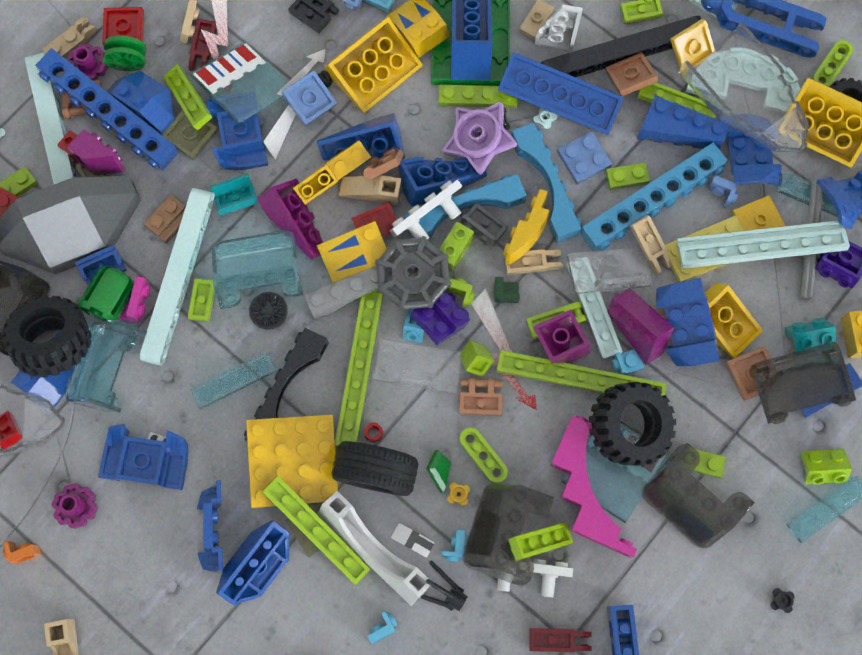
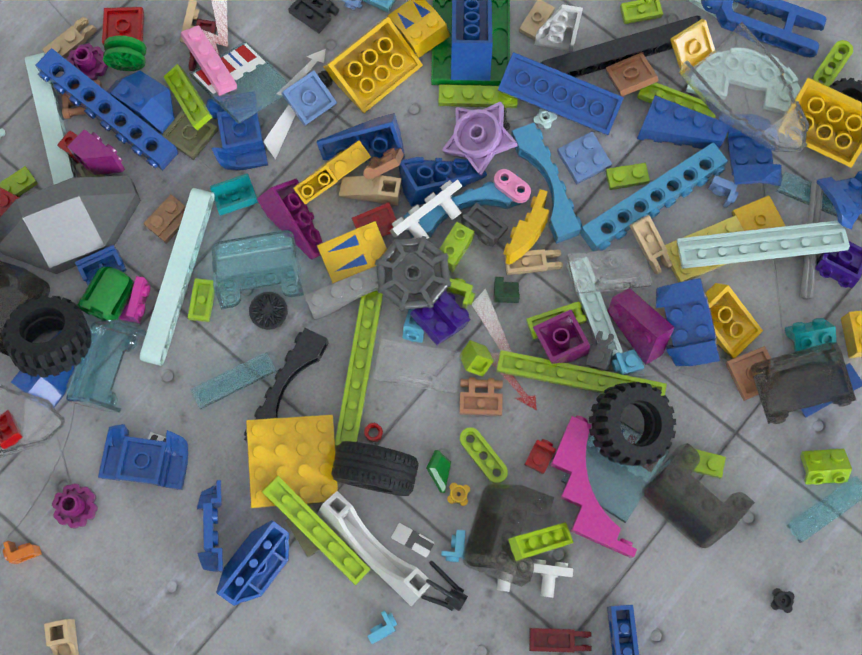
none -> bright pink plate [181,25,237,96]
none -> bright pink plate [494,169,531,203]
none -> red bracket [524,439,556,474]
none -> dark grey plate [586,331,614,370]

